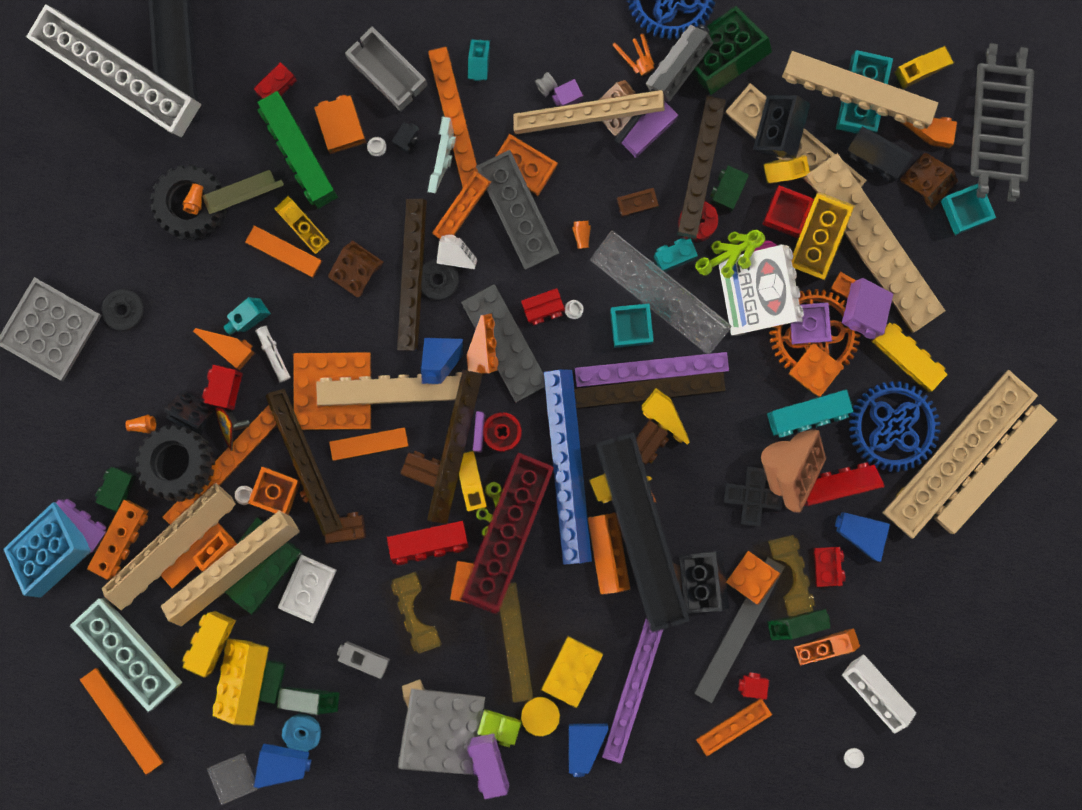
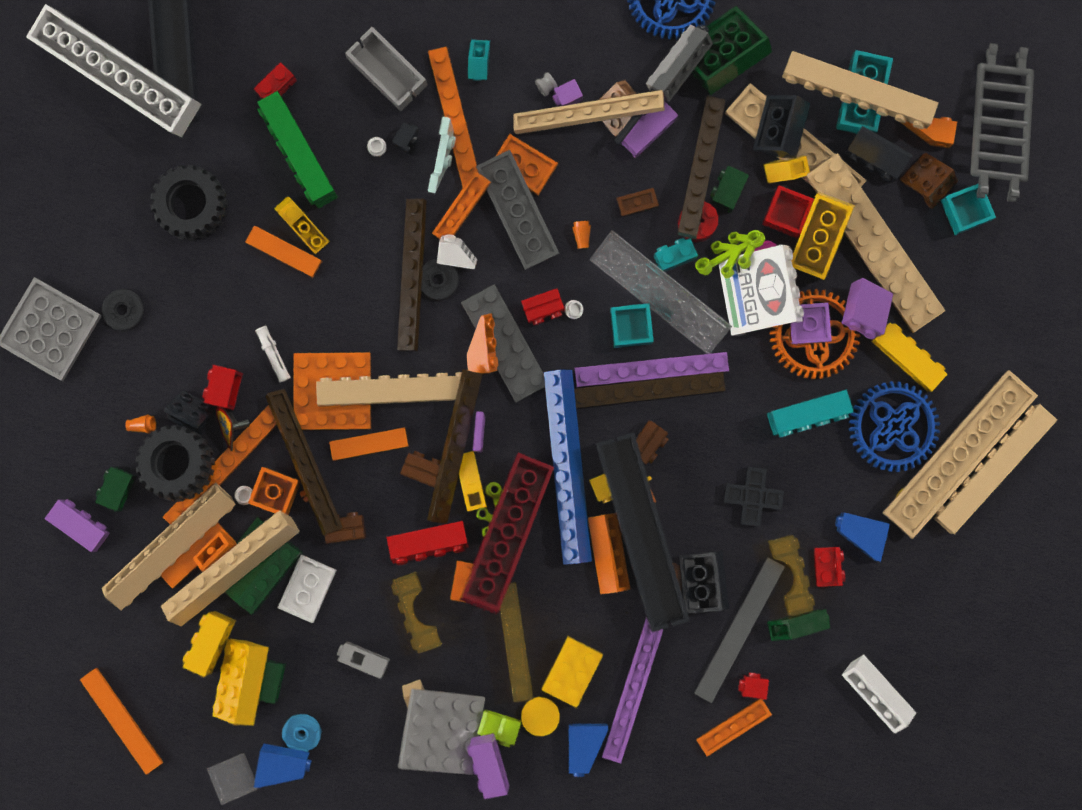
dark azure slope [3,502,91,598] -> none
light aqua brick [70,598,183,712] -> none
orange brick [87,500,148,580] -> none
orange cone [182,184,203,214] -> none
orange slope [193,328,255,370] -> none
olive fence [202,170,284,214] -> none
teal torso [224,297,271,335] -> none
slope [277,687,340,714] -> none
orange brick [314,95,366,154] -> none
reddish brown bracket [328,241,384,297] -> none
blue slope [421,338,463,384] -> none
red brick [483,413,522,452] -> none
orange plant [613,33,654,76] -> none
yellow slope [642,388,689,445] -> none
orange plate [726,551,780,605] -> none
nougat brick [761,430,826,512] -> none
orange plate [789,343,843,397] -> none
orange slope [794,628,860,665] -> none
red slope [804,462,884,506] -> none
orange plate [830,272,856,299] -> none
white plate [844,748,864,768] -> none
yellow slope [894,46,953,89] -> none

